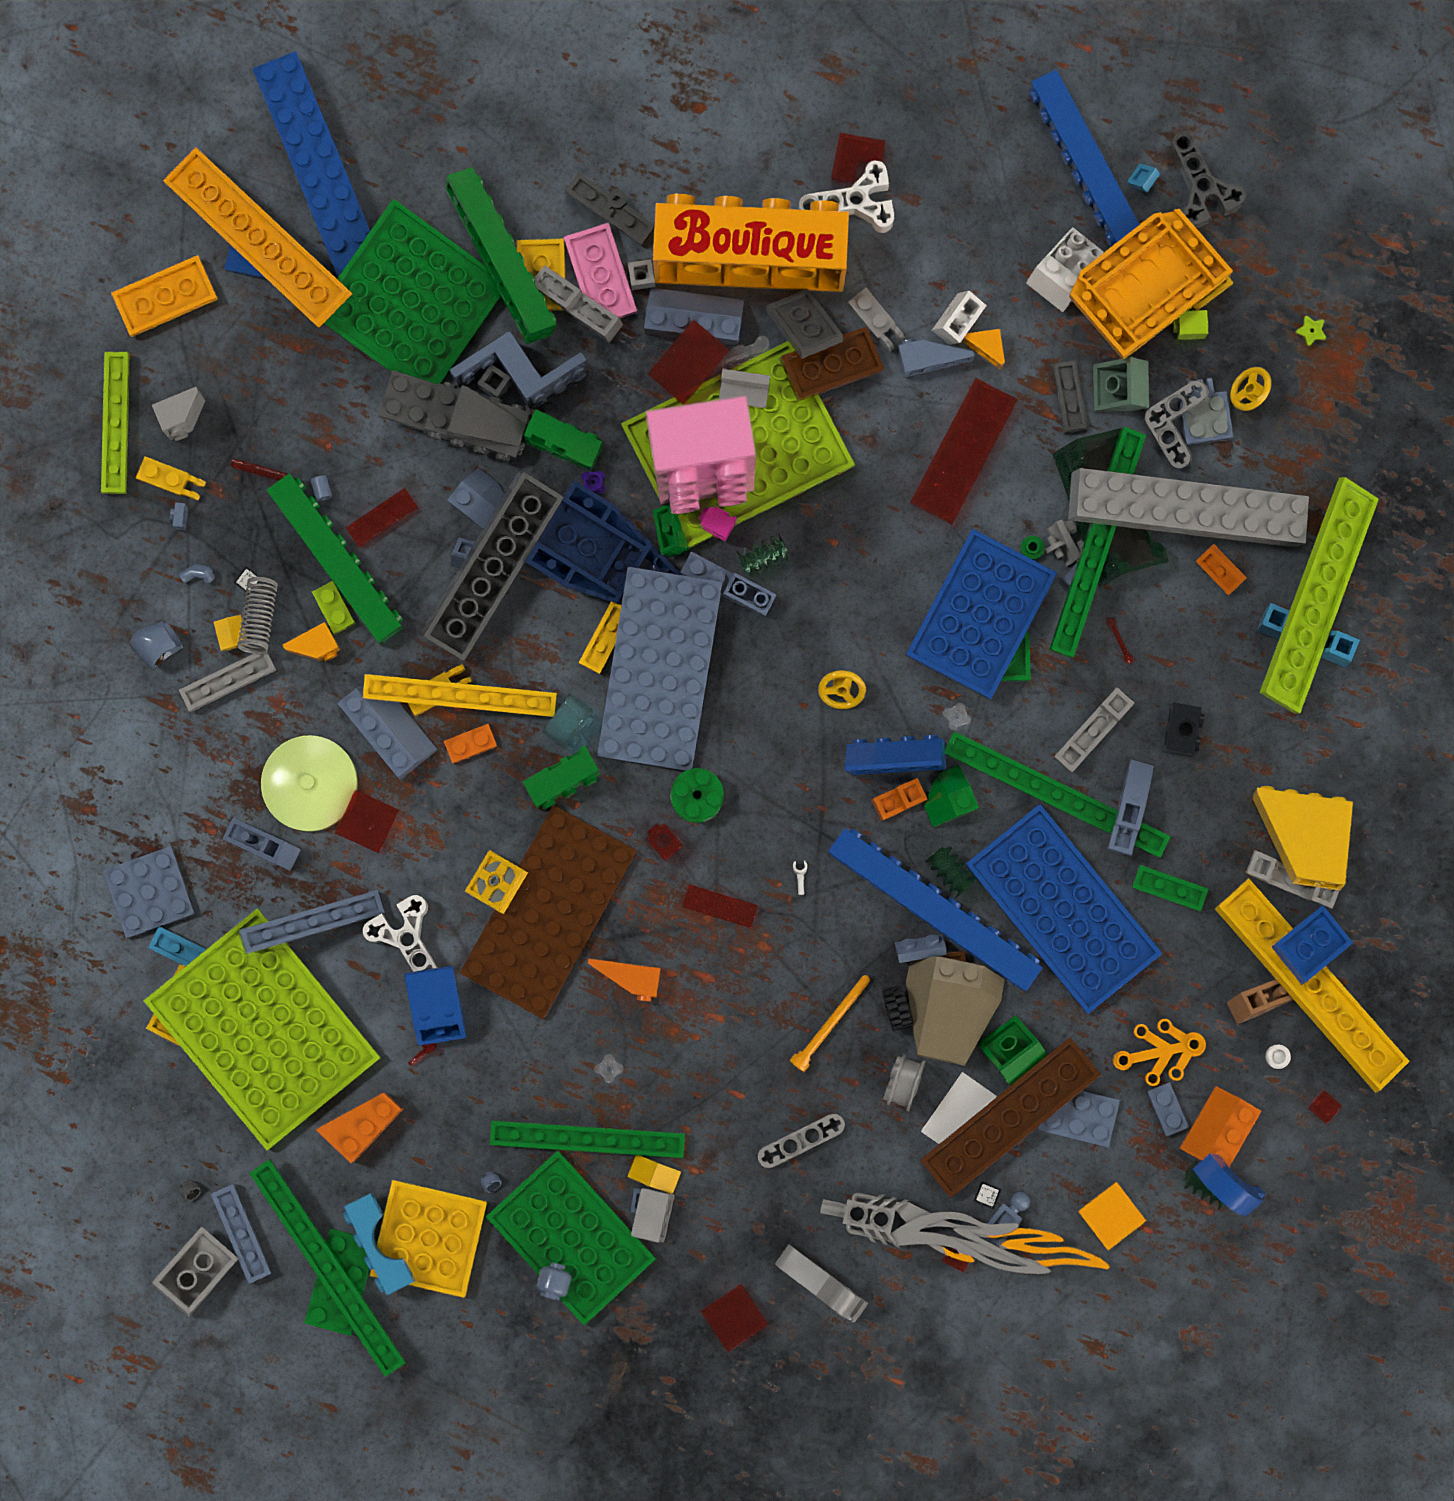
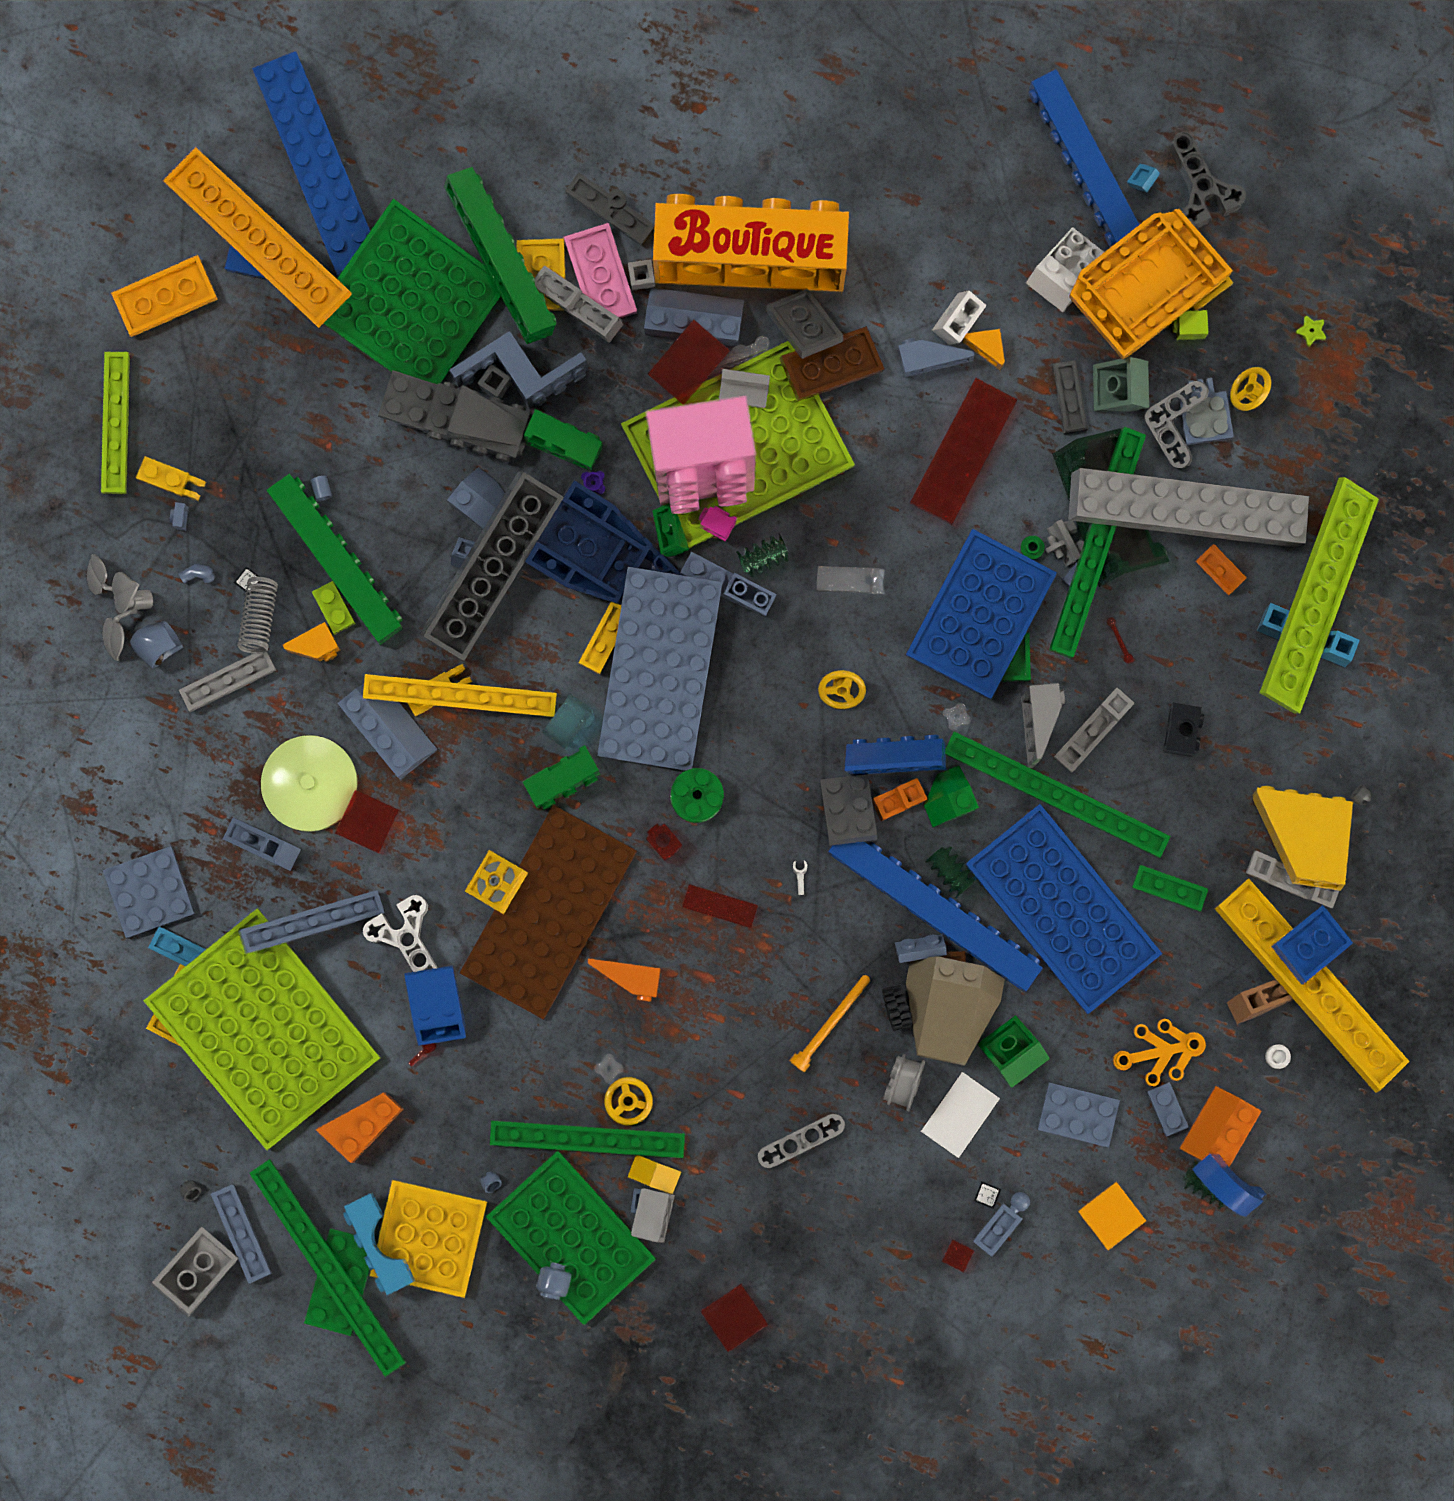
light grey slope [152,387,205,441] -> none
yellow piece [214,615,247,651] -> none
clear red piece [231,458,287,480] -> none
clear red tile [346,488,419,548] -> none
orange plate [444,724,497,764] -> none
light grey beam [775,1245,869,1323] -> none
white beam [799,161,894,233] -> none
light grey piece [820,1193,1110,1274] -> none
clear red plate [831,133,886,184] -> none
light grey hinge [848,288,906,352] -> none
reddish brown plate [920,1037,1101,1198] -> none
sand blue slope [1107,760,1154,856] -> none
clear red plate [1307,1090,1342,1124] -> none
none -> light grey plant [87,554,153,661]
none -> yellow piece [604,1077,653,1126]
none -> clear plate [817,566,884,594]
none -> dark grey plate [820,774,877,846]
none -> light grey slope [1021,683,1065,768]
none -> dark grey hinge [1350,784,1372,805]

